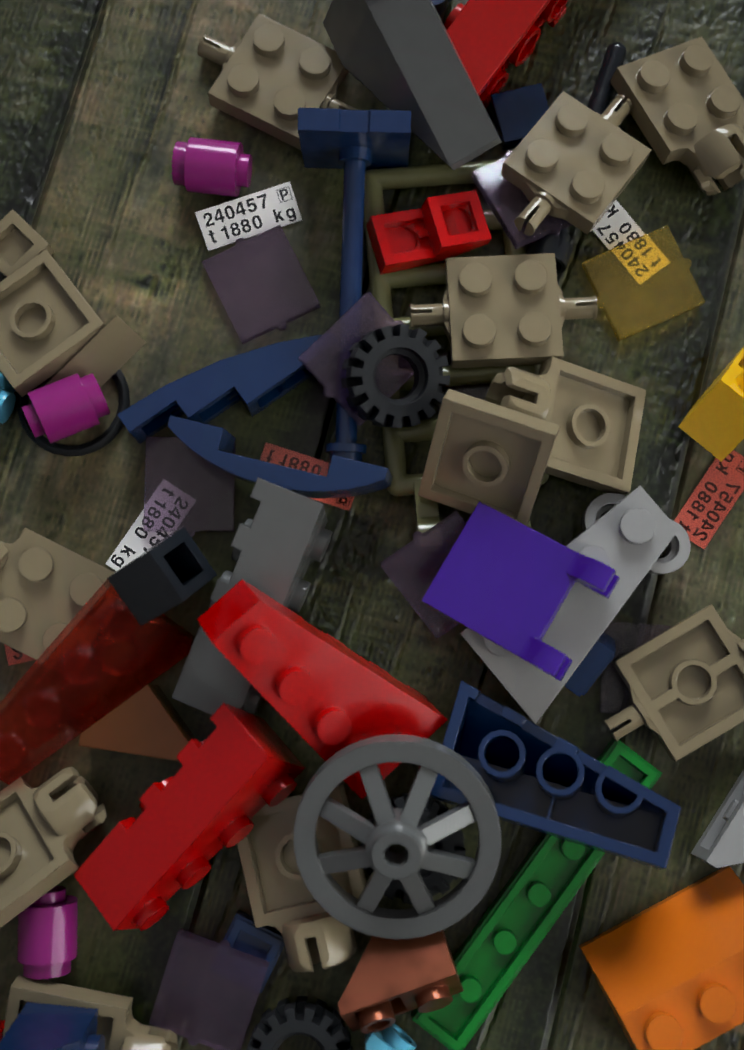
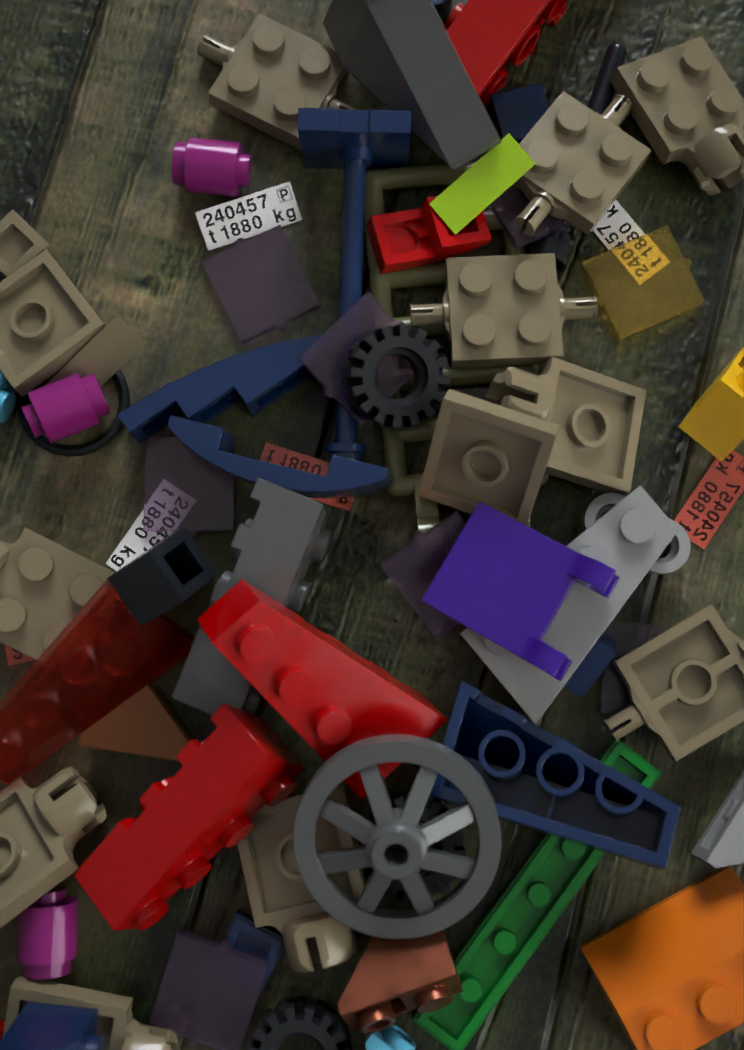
none -> lime sticker [429,133,536,235]

